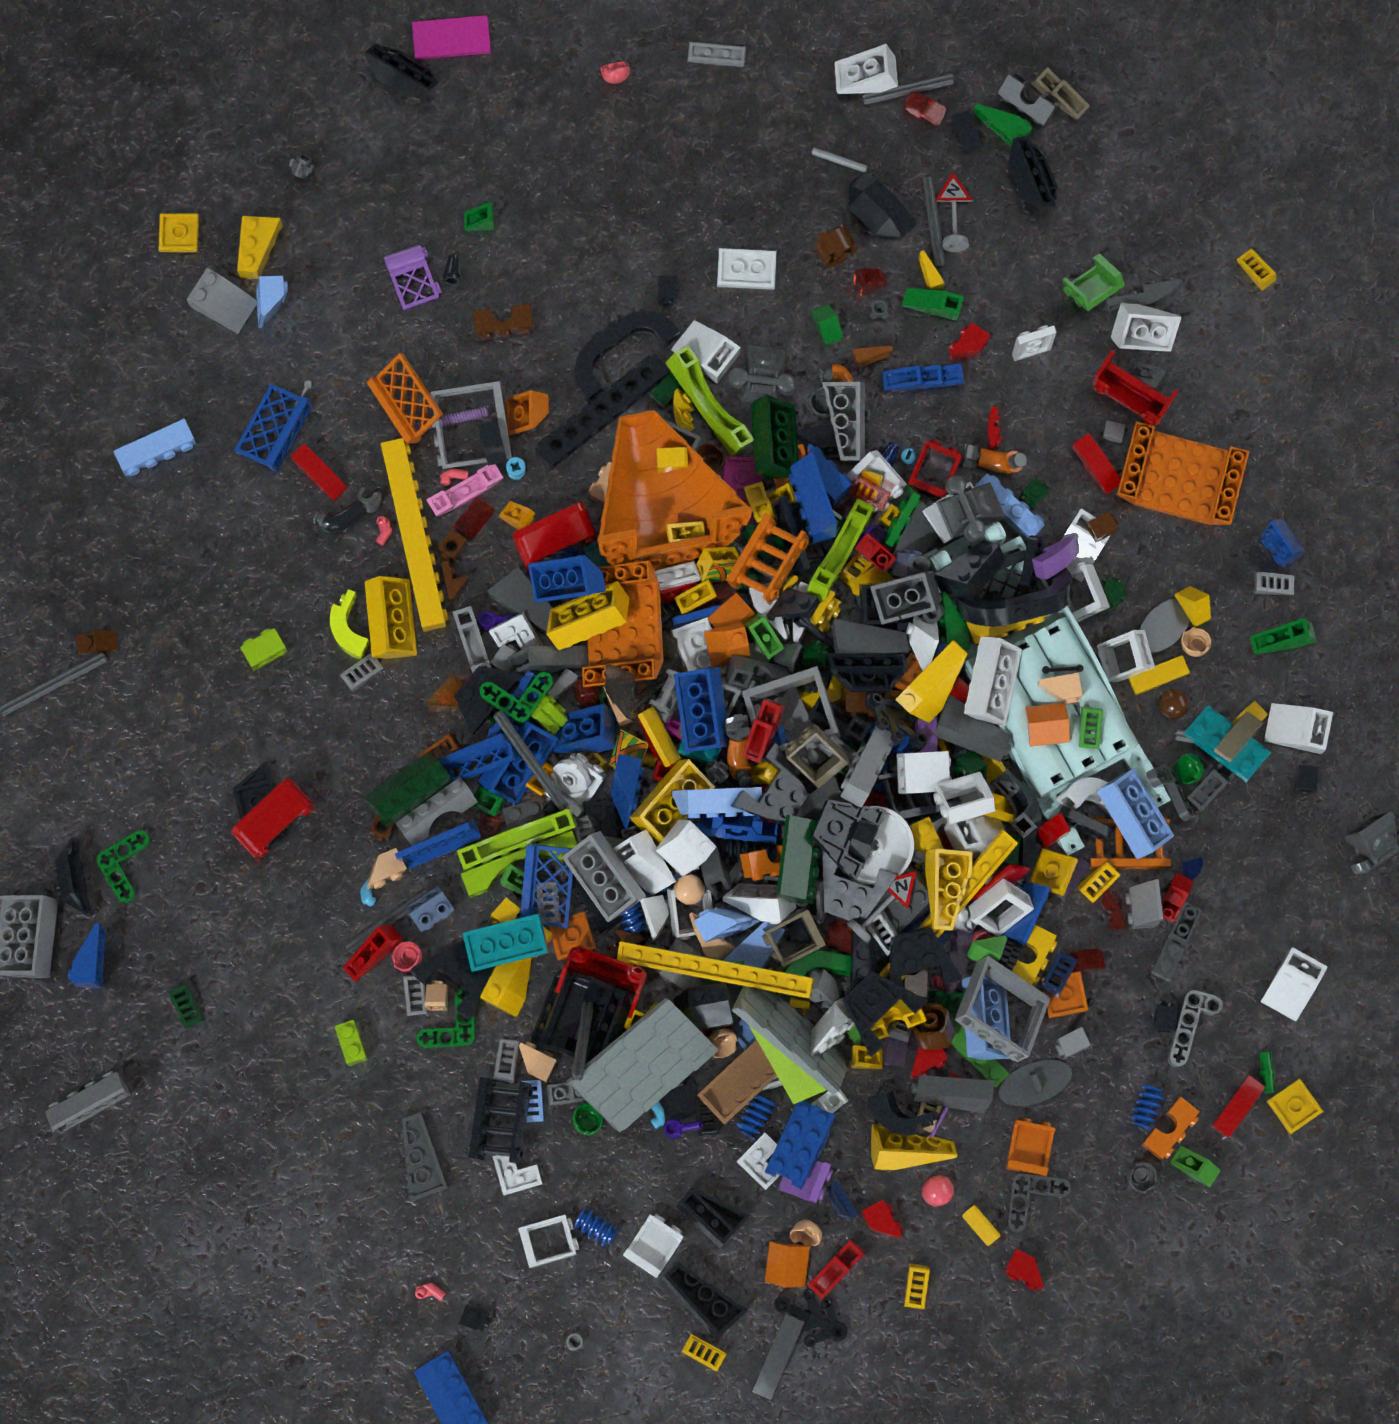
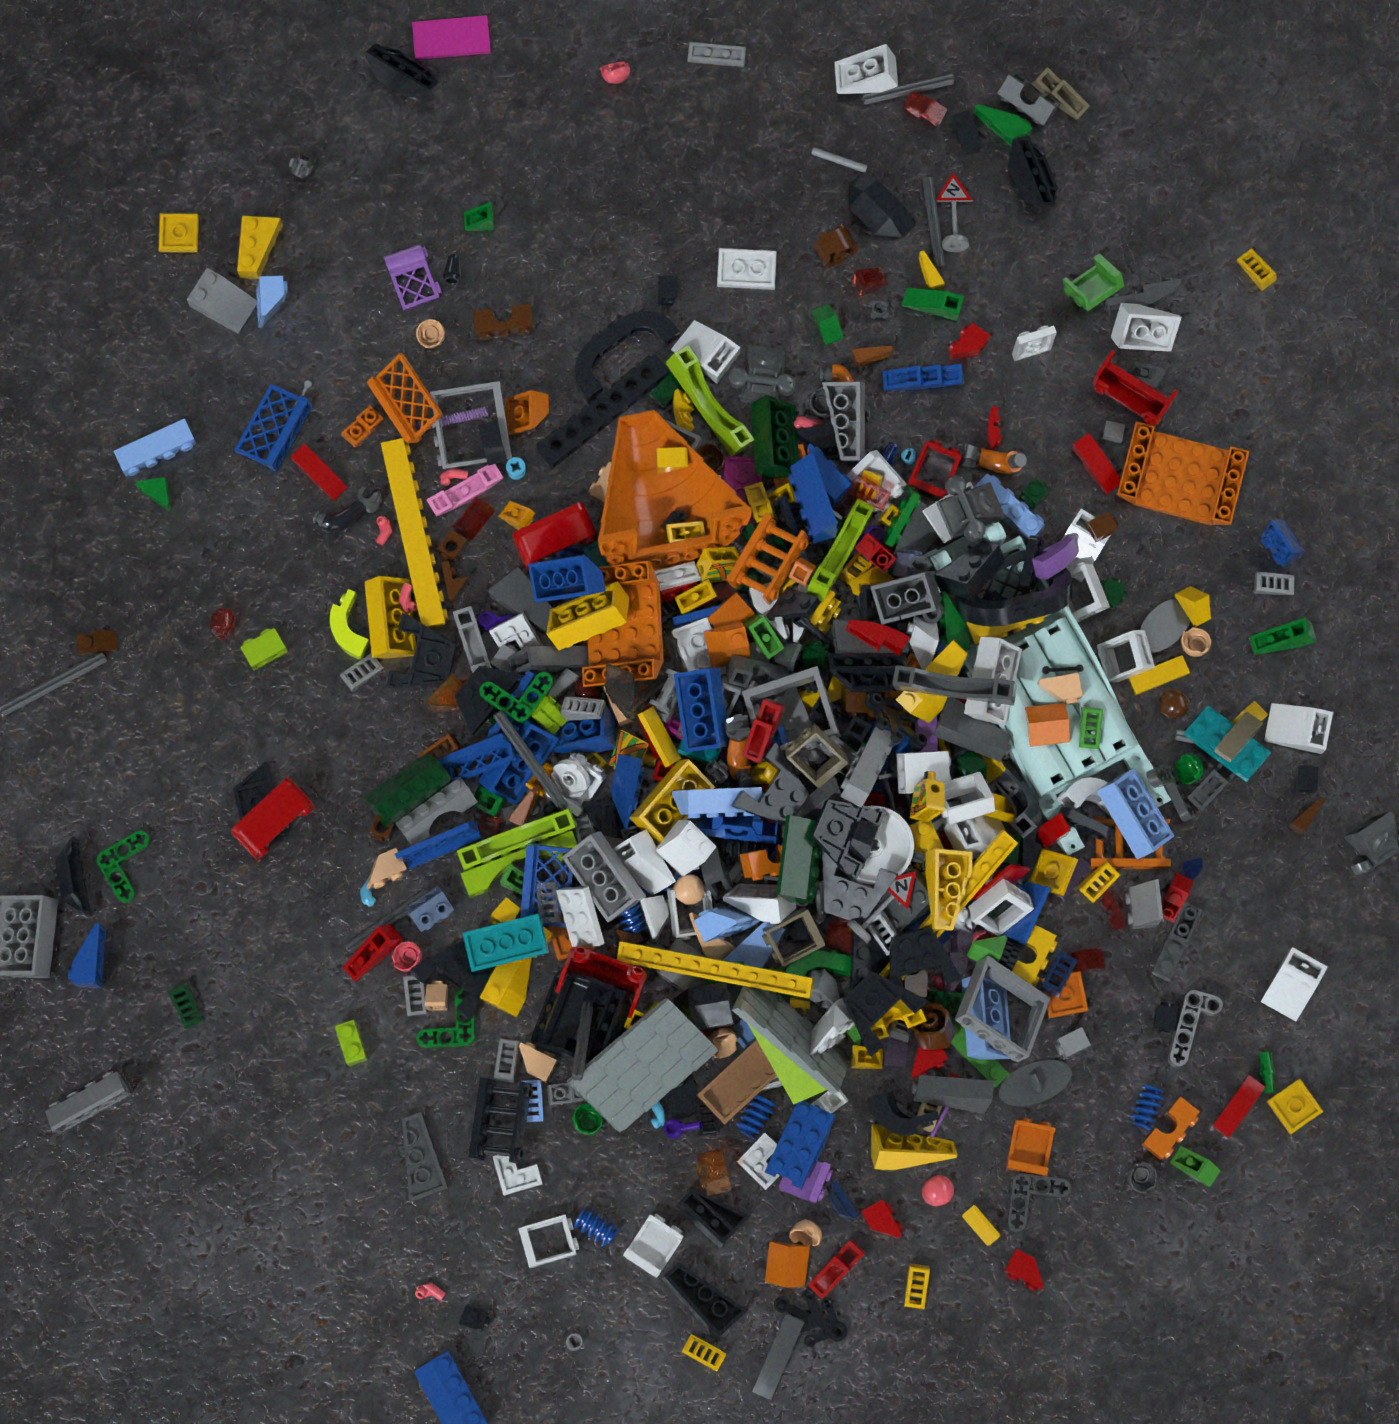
none -> green slope [135,477,171,511]
none -> clear red head [210,608,237,639]
none -> orange slope [341,405,384,448]
none -> black wing [386,613,456,688]
none -> coral arm [399,583,417,613]
none -> light nougat hair [416,319,445,348]
none -> dark orange slope [508,785,541,826]
none -> white plate [556,886,604,947]
none -> light grey slope [561,697,606,721]
none -> black arm [661,510,688,532]
none -> clear orange brick [696,1149,731,1196]
none -> orange slope [788,557,817,586]
none -> coral arm [794,416,823,429]
none -> red slope [846,620,910,656]
none -> dark grey arch [892,665,1017,706]
none -> yellow torso [910,771,945,822]
none -> reddish brown slope [1288,797,1325,835]

